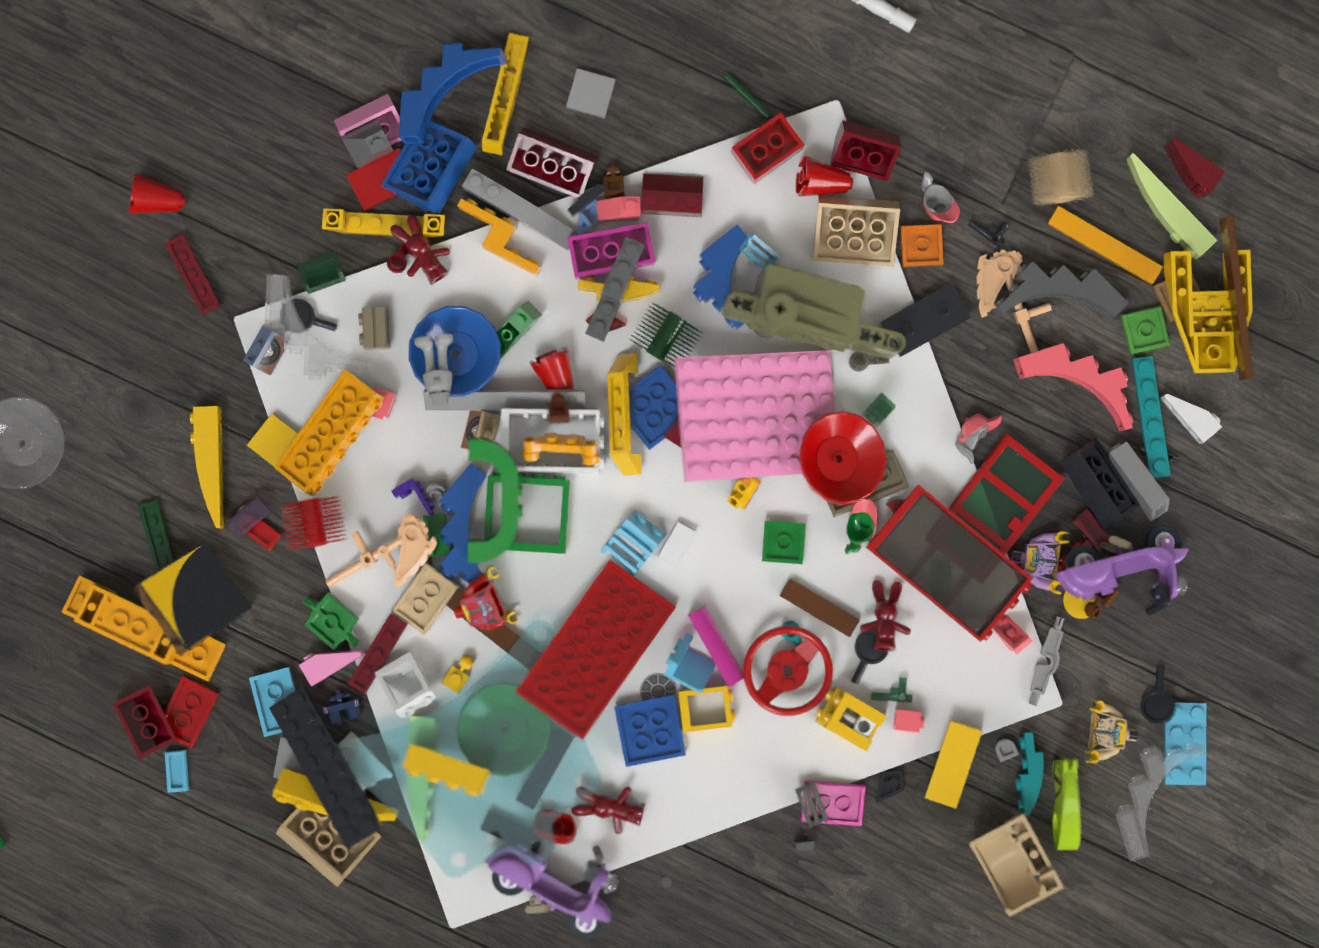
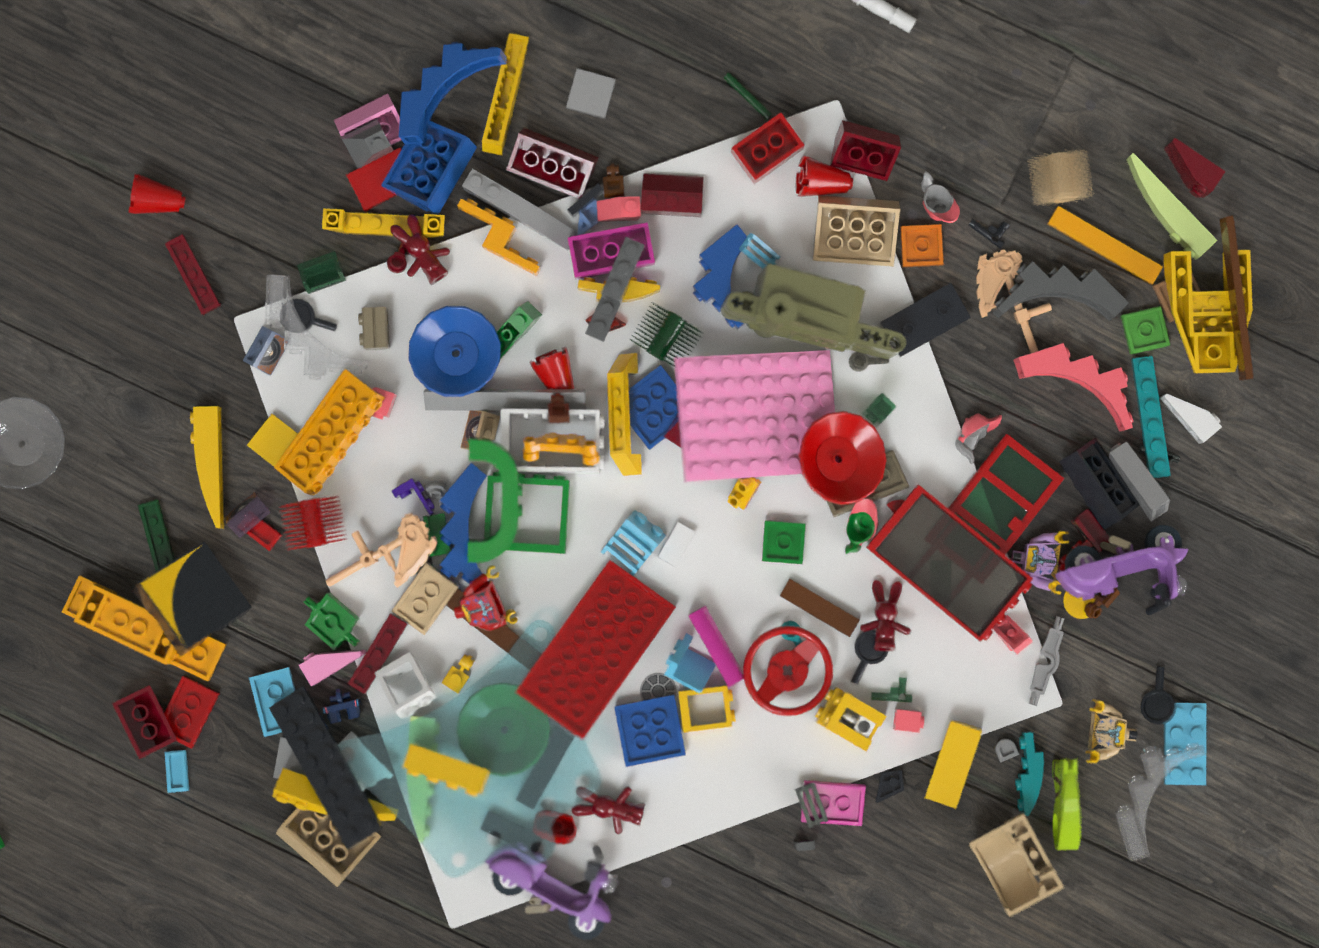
light grey piece [414,334,453,406] -> none

